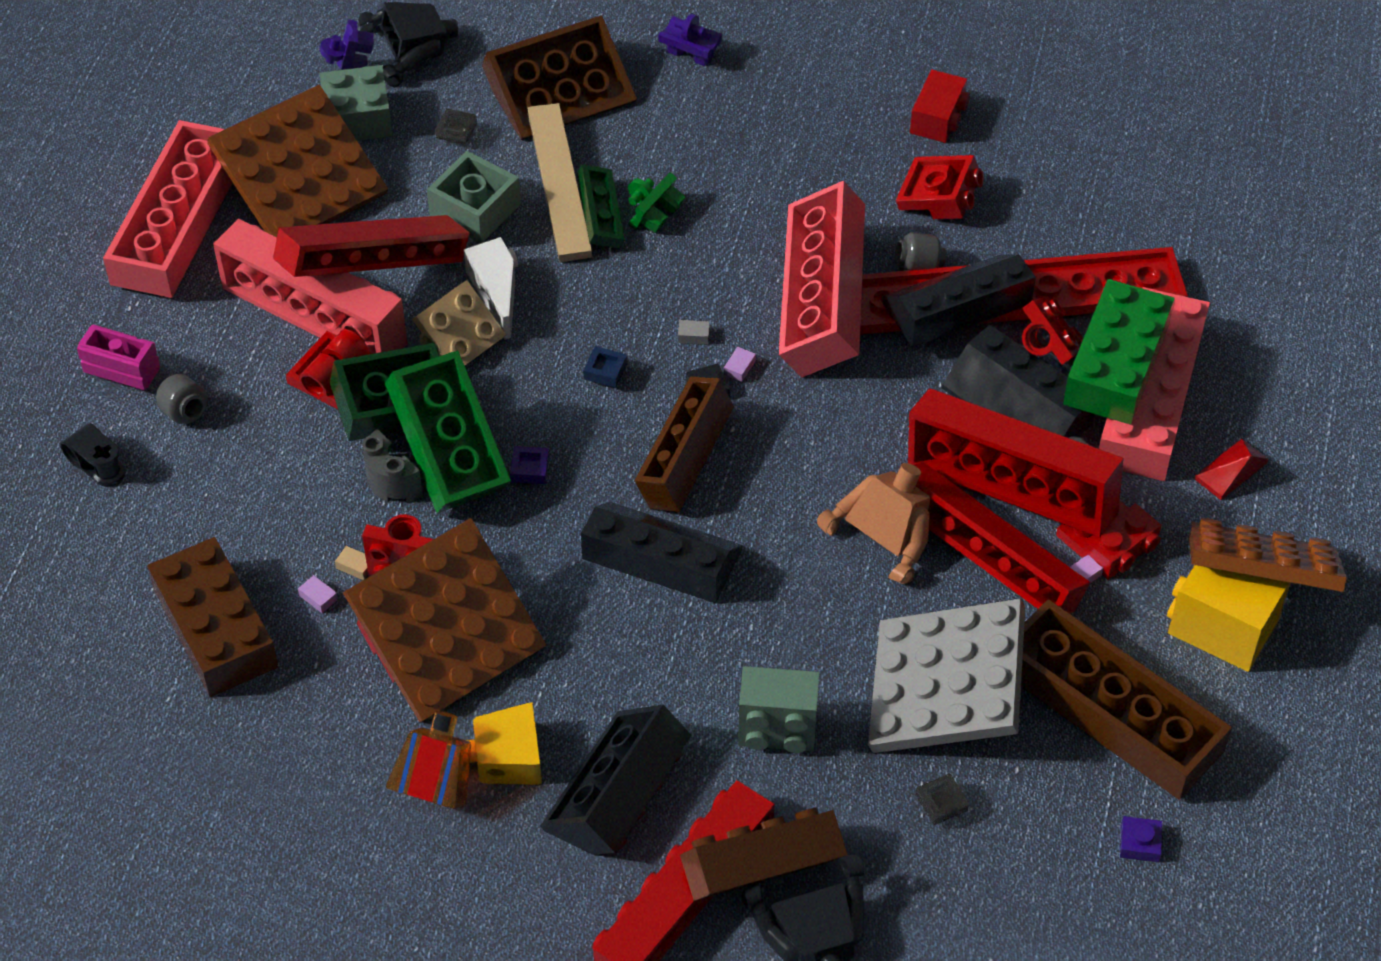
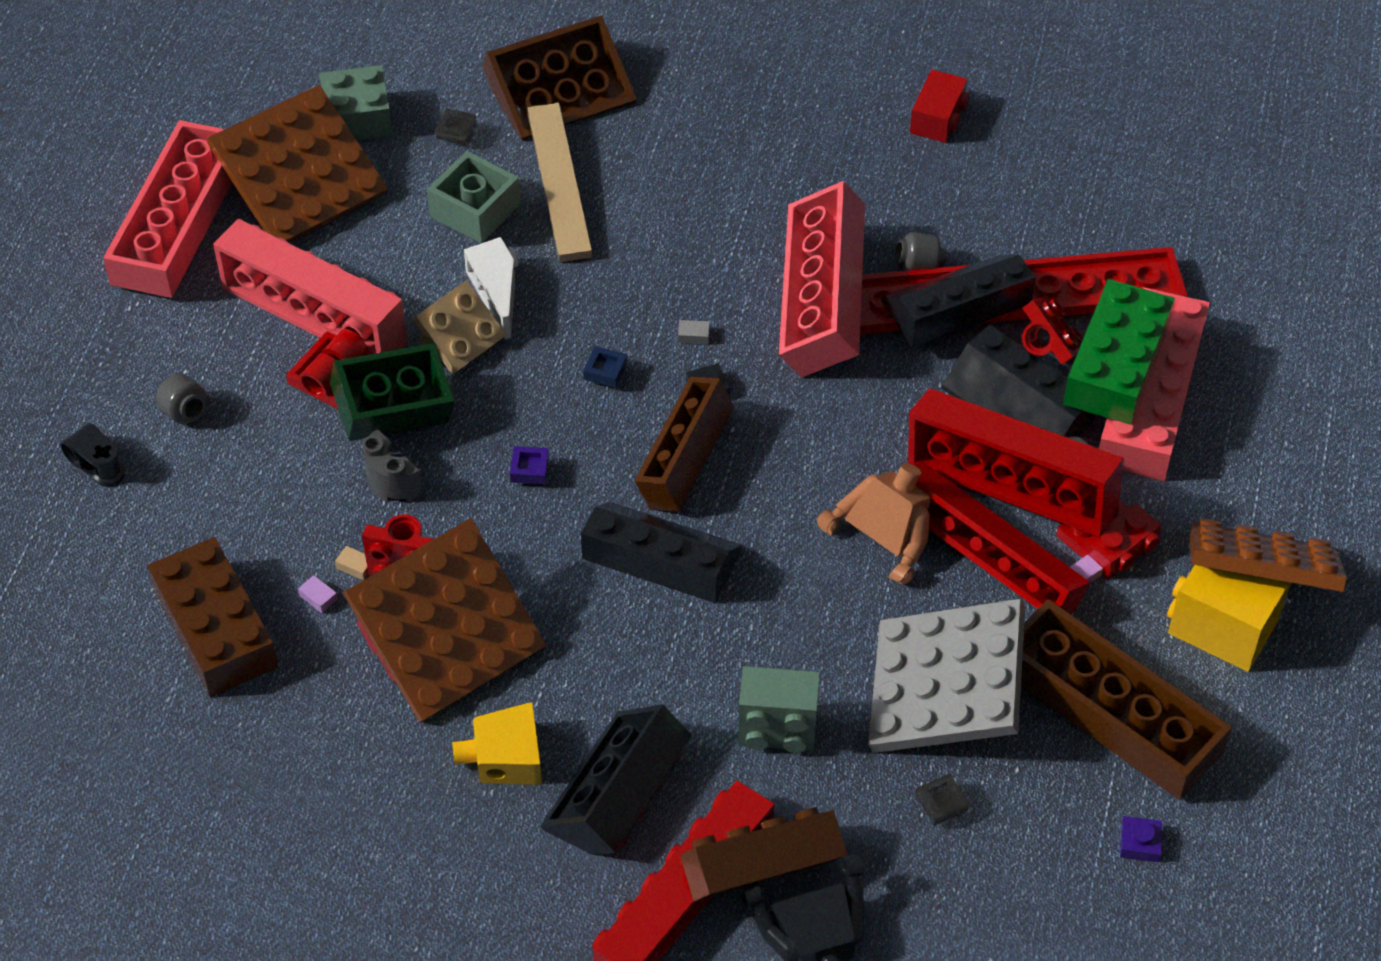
dark pink brick [77,324,160,390] -> none
red brick [273,215,470,277] -> none
dark purple hips [319,19,374,70] -> none
black torso [358,2,458,87] -> none
green brick [385,350,511,513] -> none
torso [386,711,471,809] -> none
dark green plate [578,164,624,249] -> none
green hips [628,172,686,233] -> none
dark purple hips [658,13,722,66] -> none
lavender piece [724,347,756,382] -> none
red plate [895,155,984,219] -> none
red slope [1194,439,1268,500] -> none

